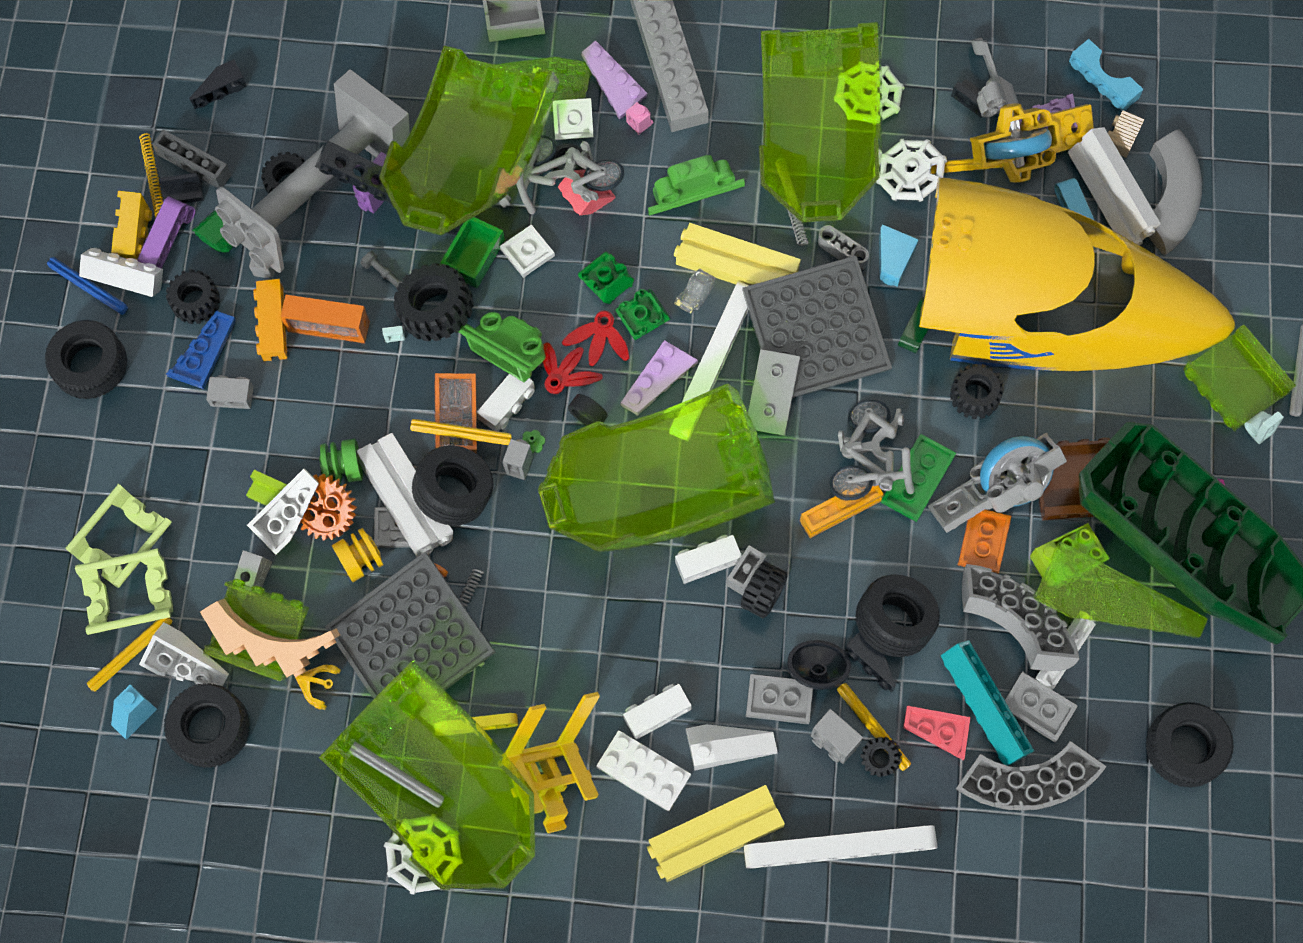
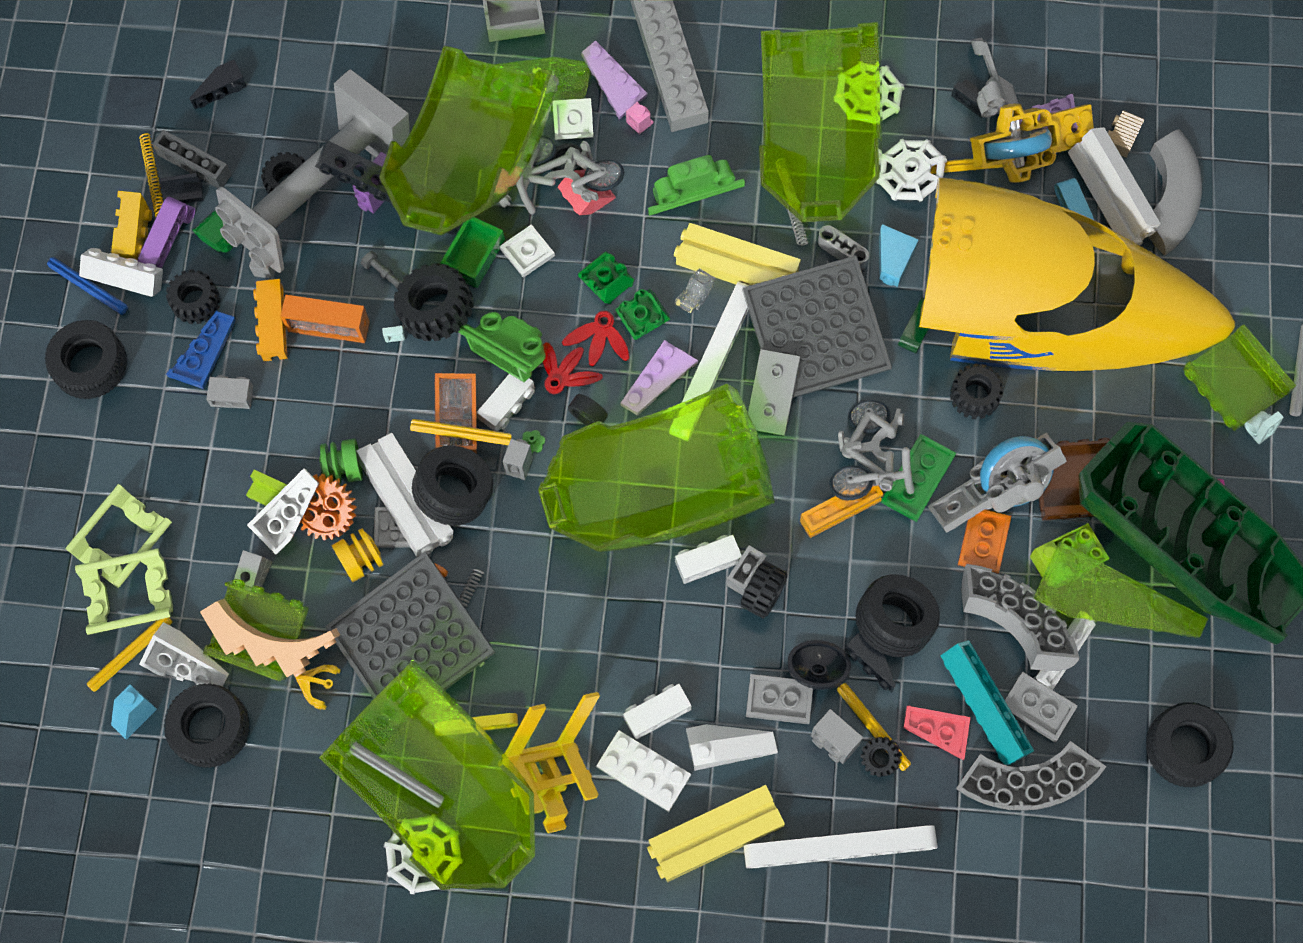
medium azure arch [1069,39,1143,111] -> none

